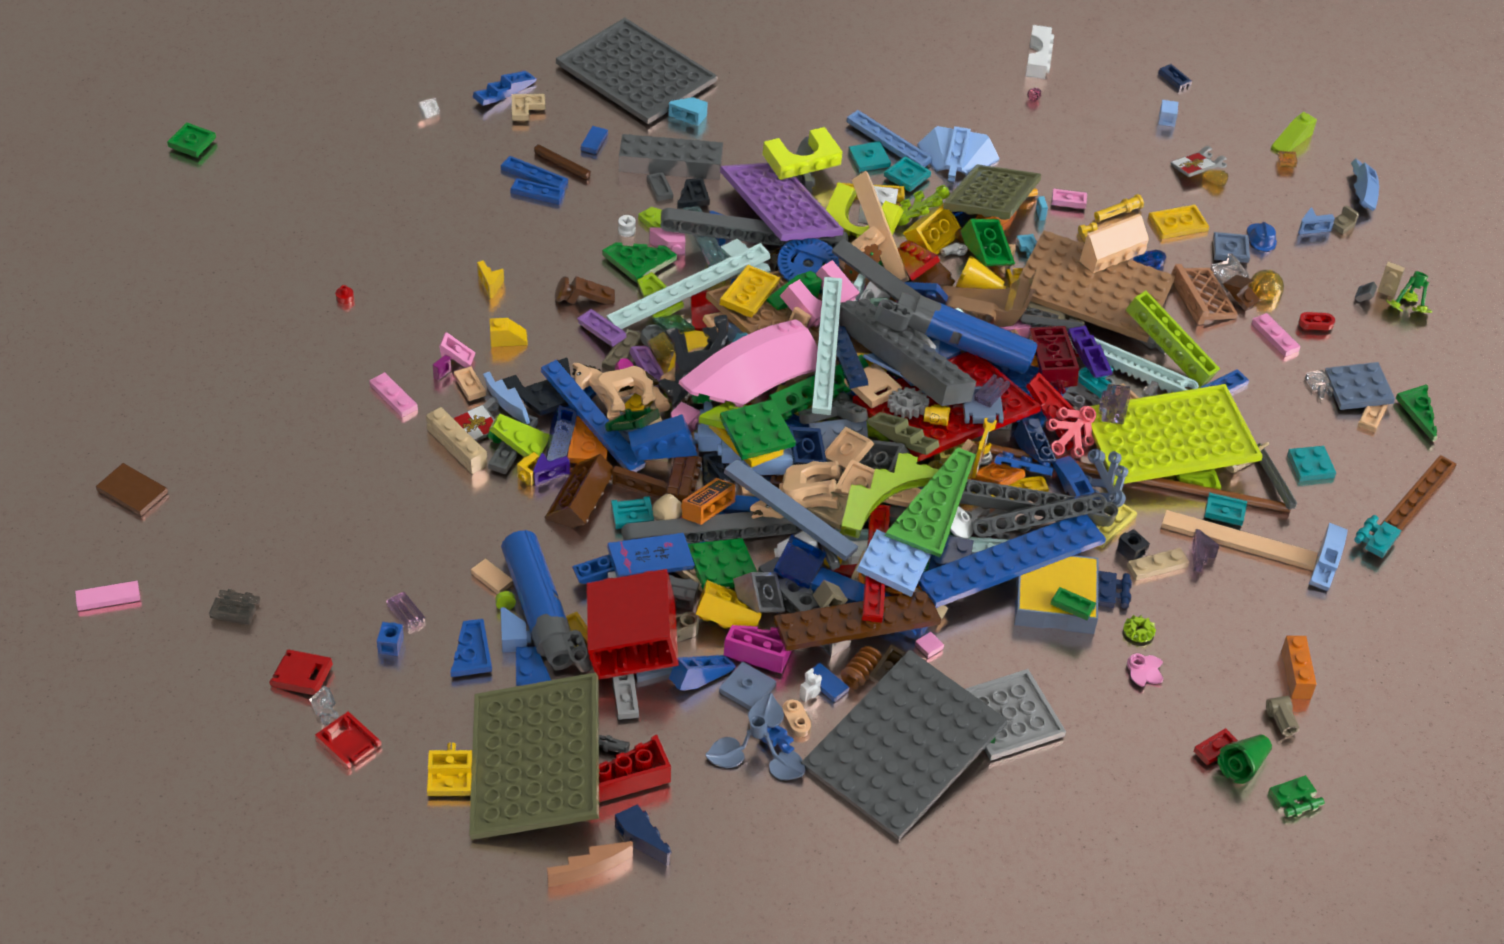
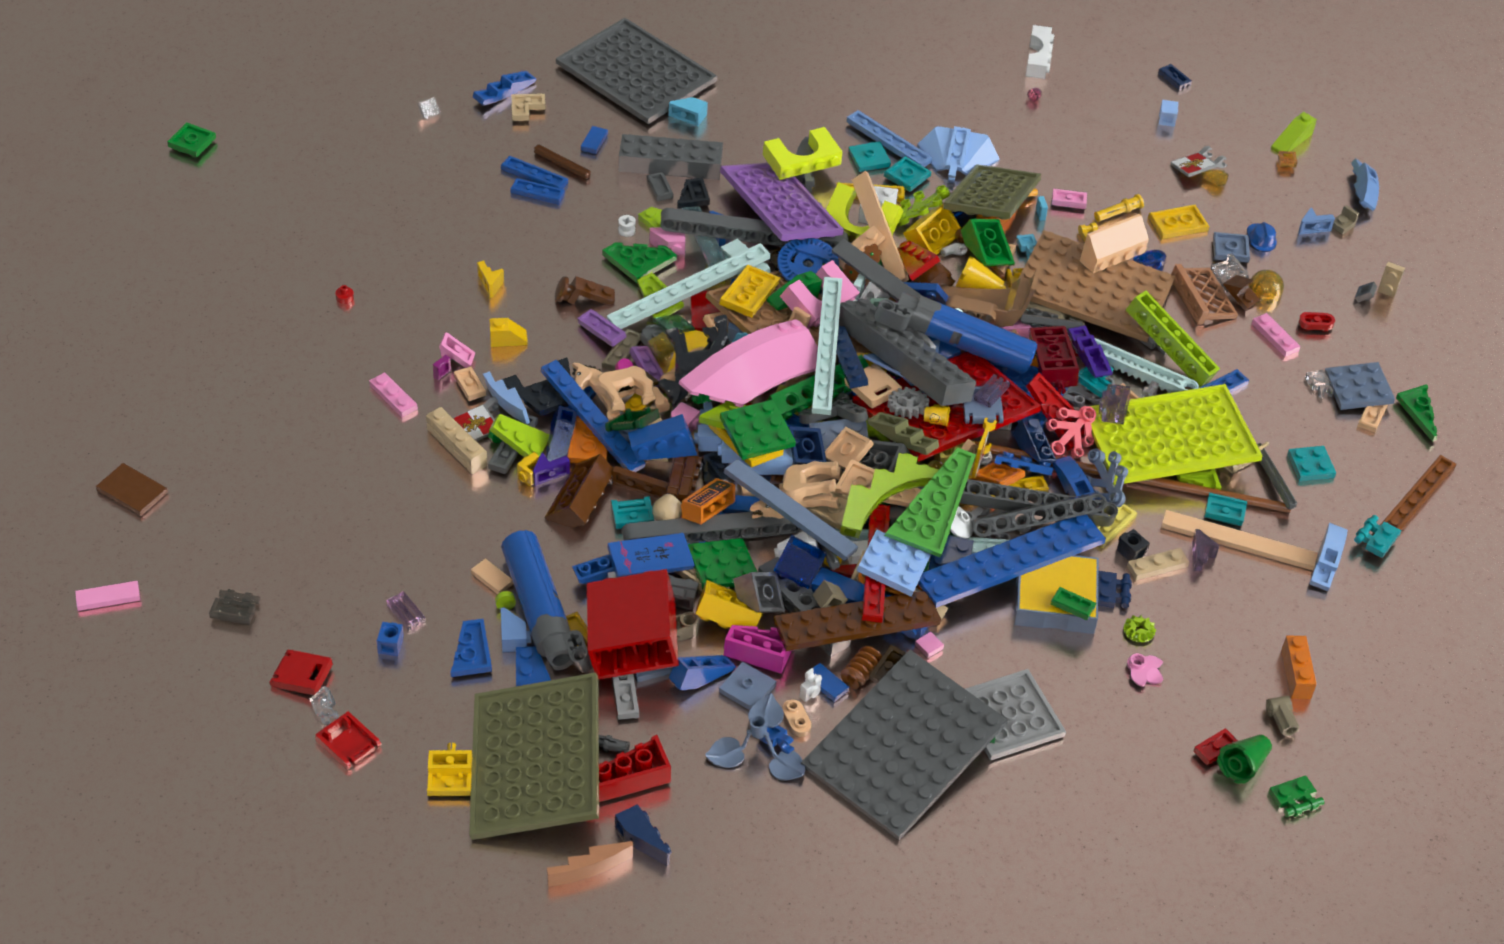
plant [1386,271,1432,313] -> none

